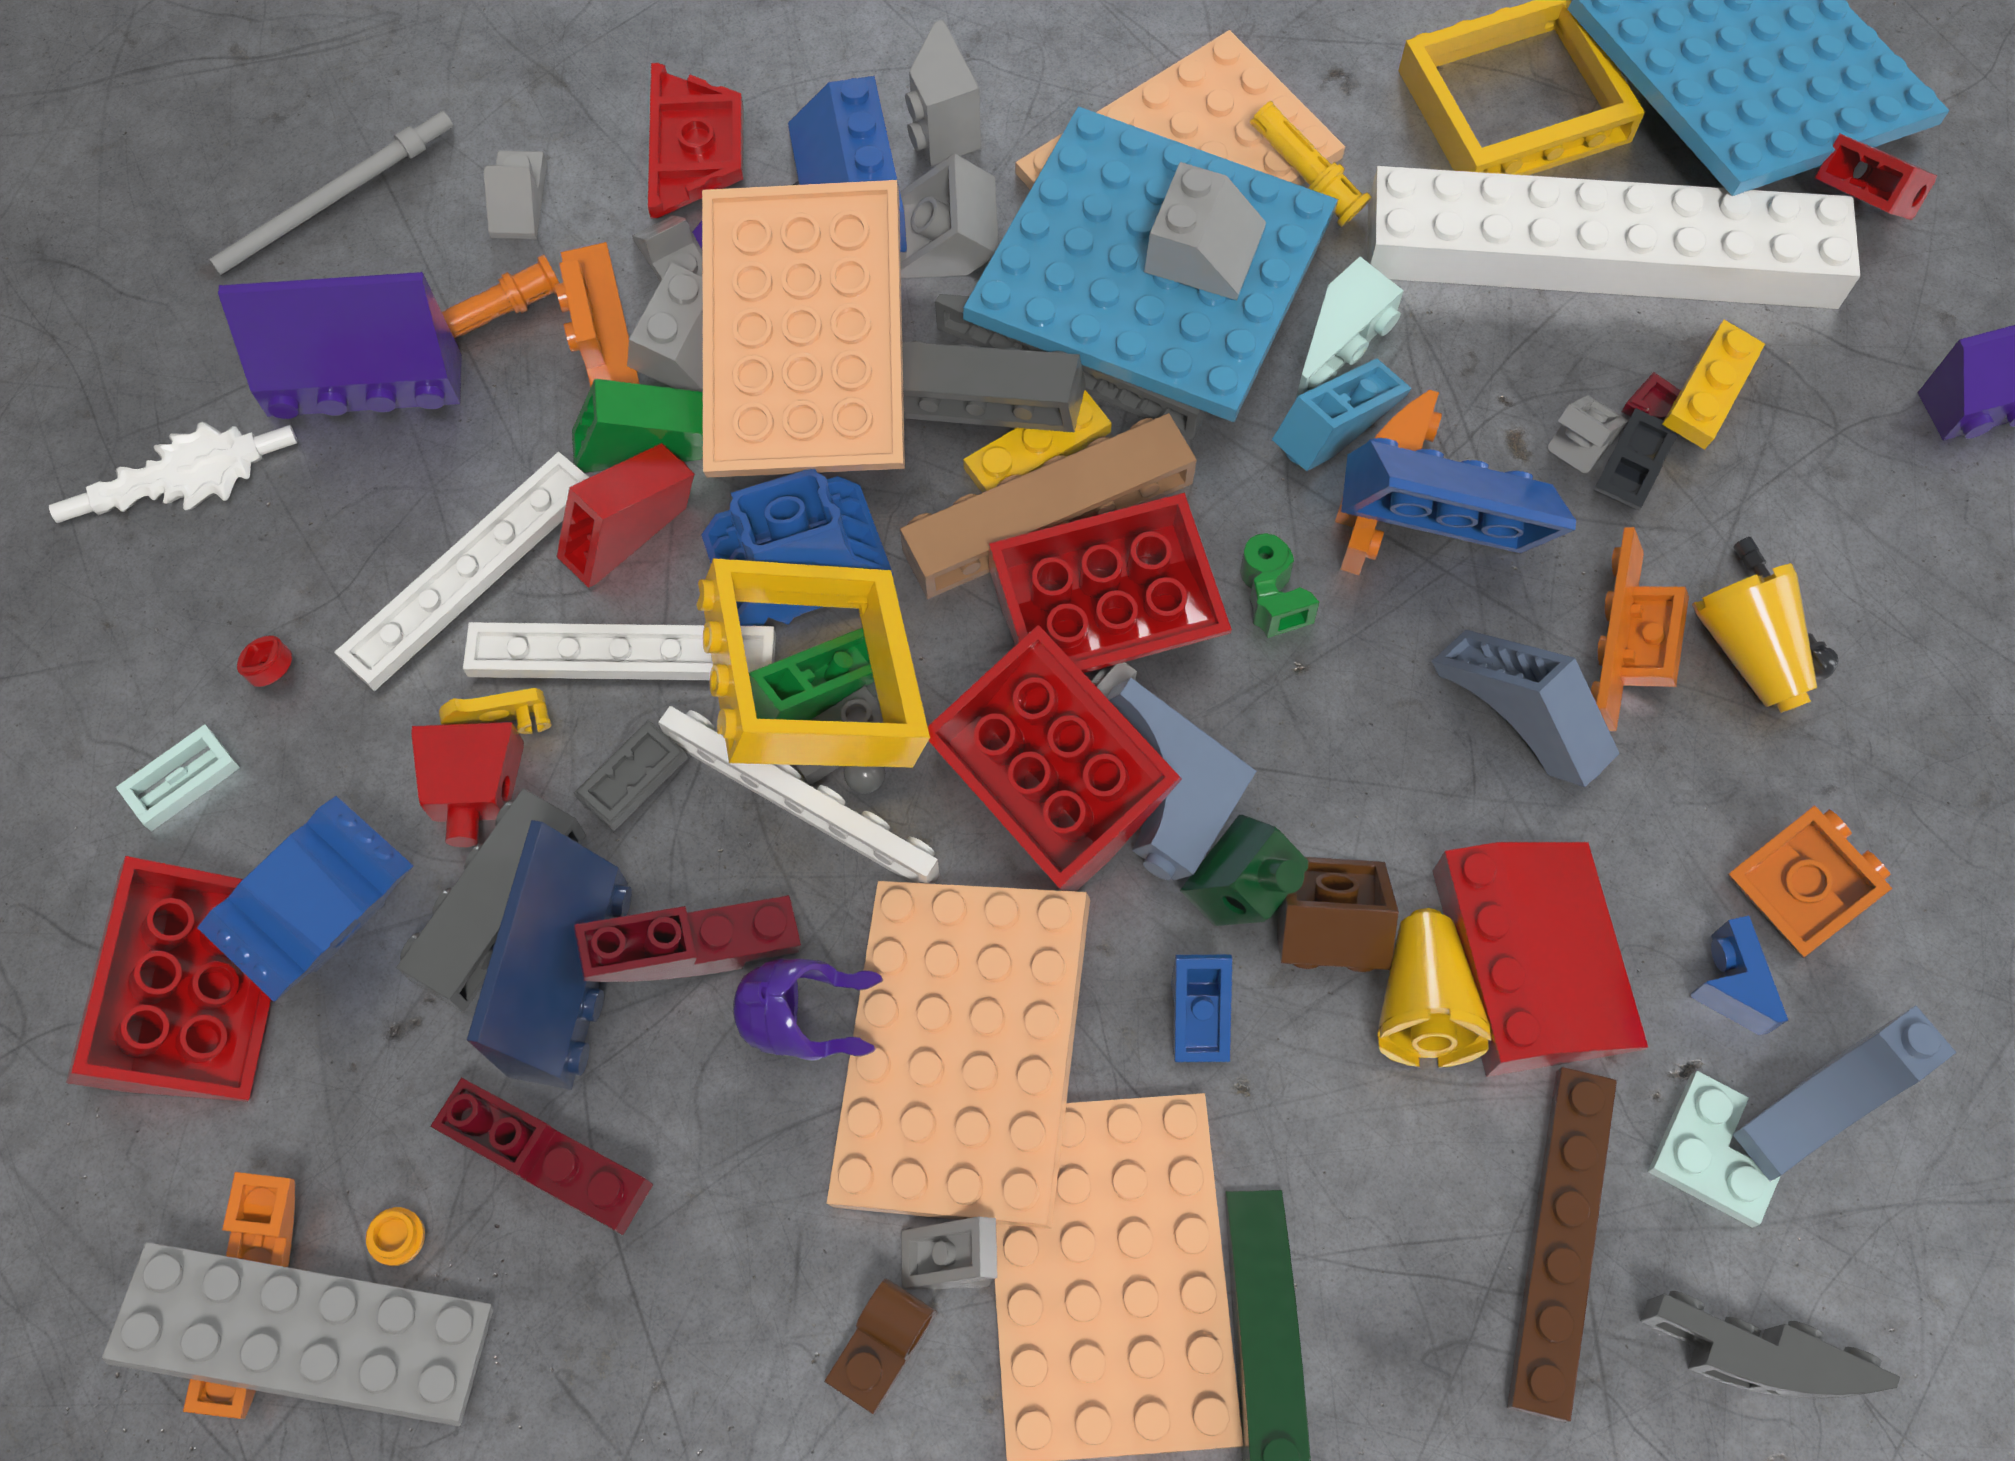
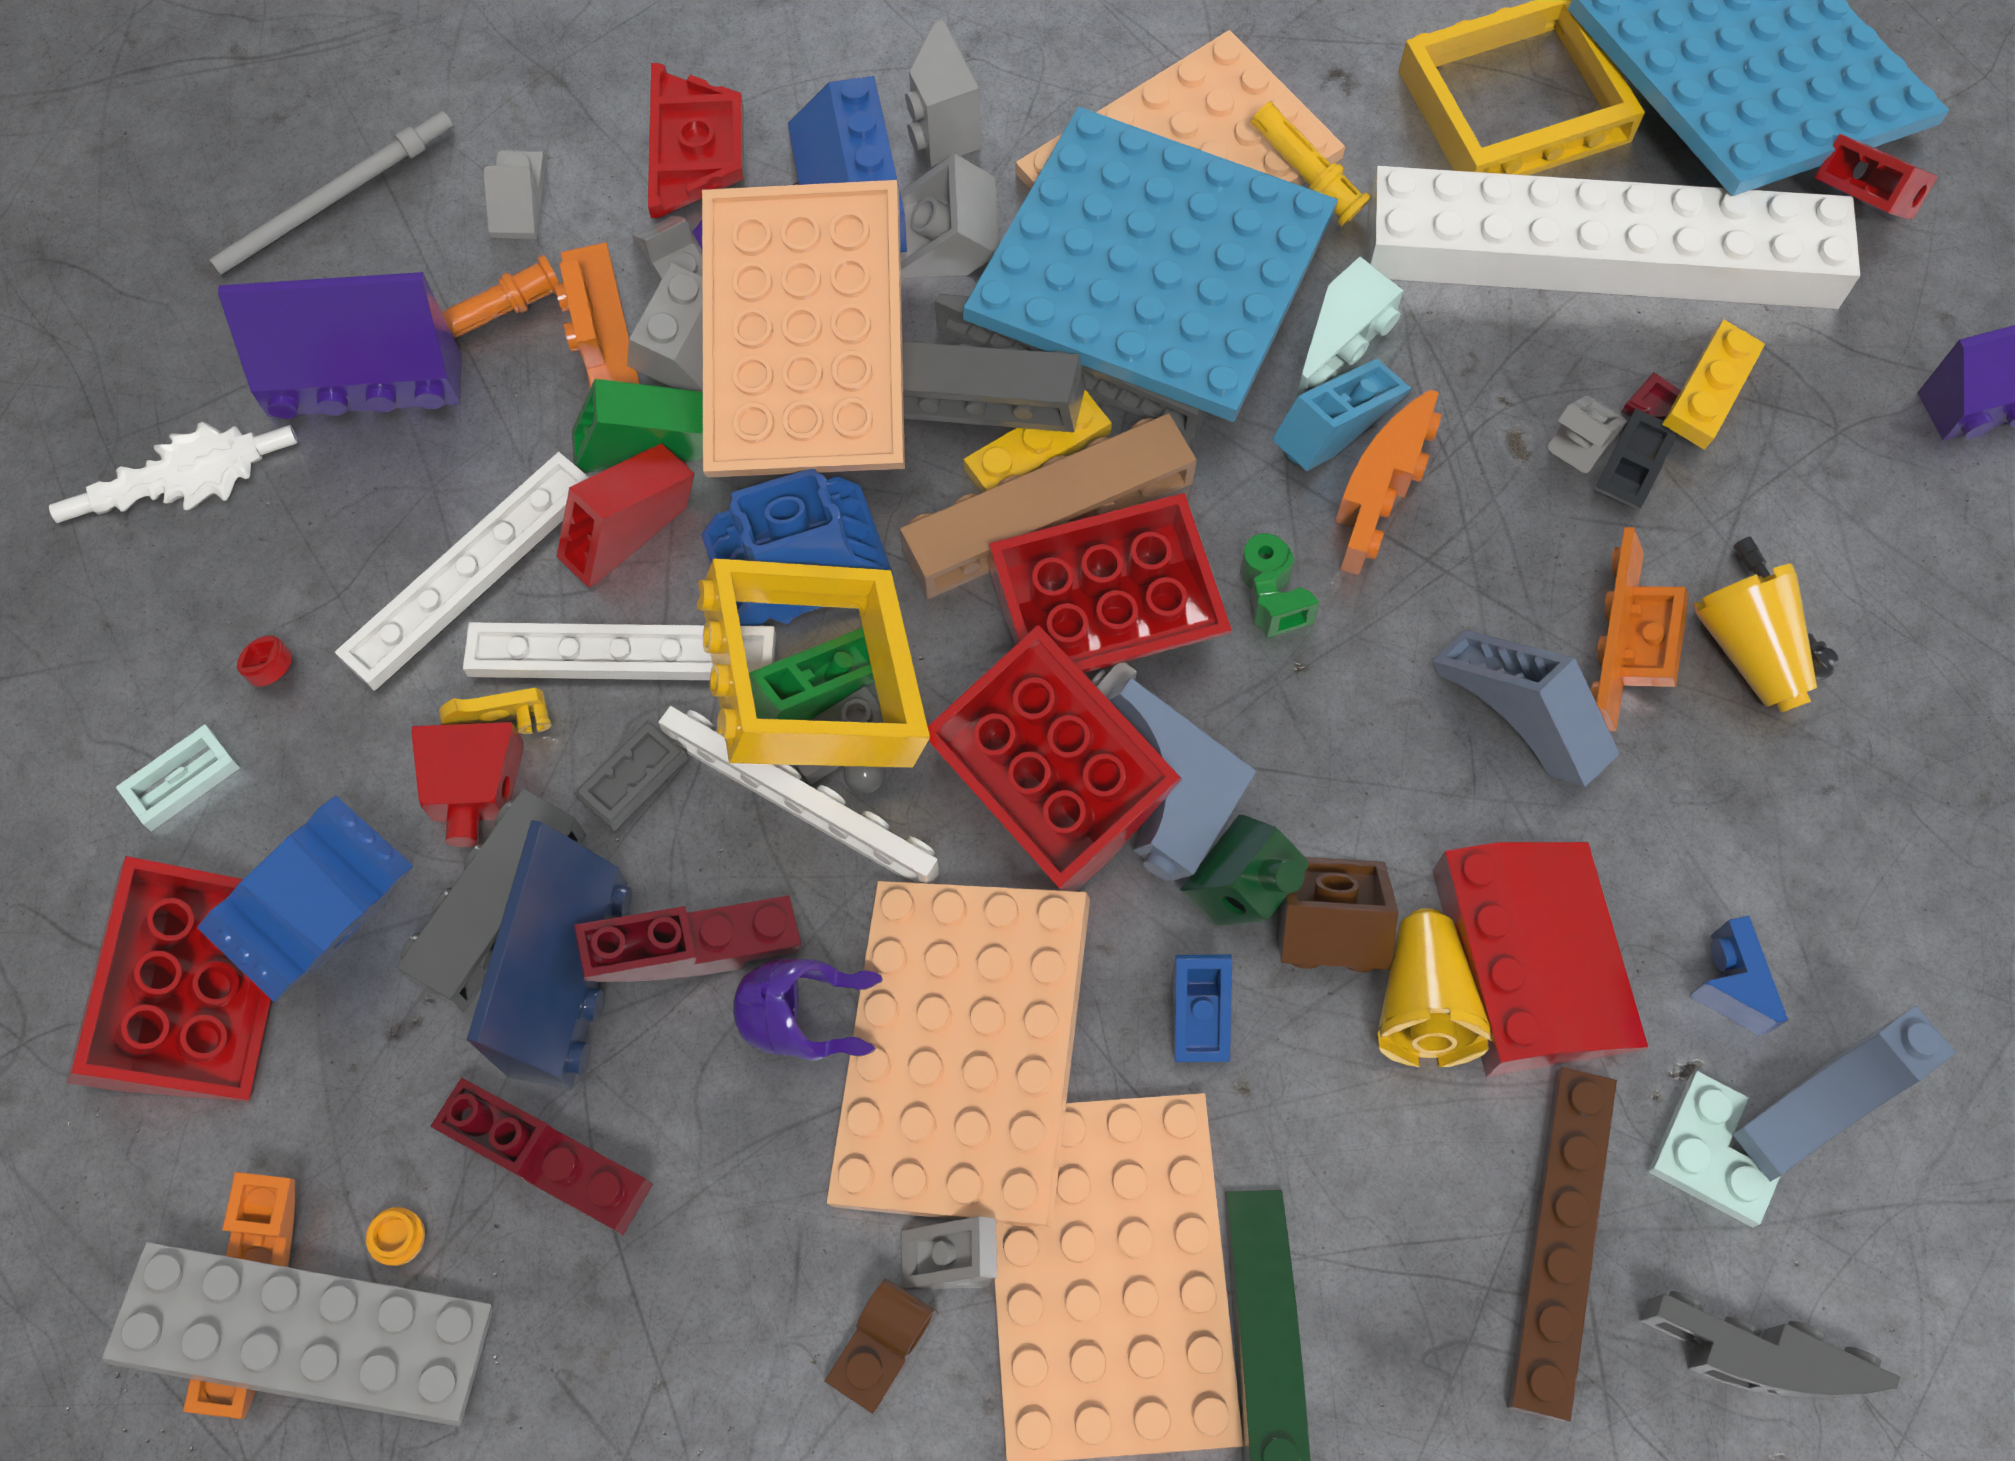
light grey slope [1144,162,1266,300] -> none
blue slope [1341,438,1576,554] -> none
orange plate [1728,805,1893,958] -> none

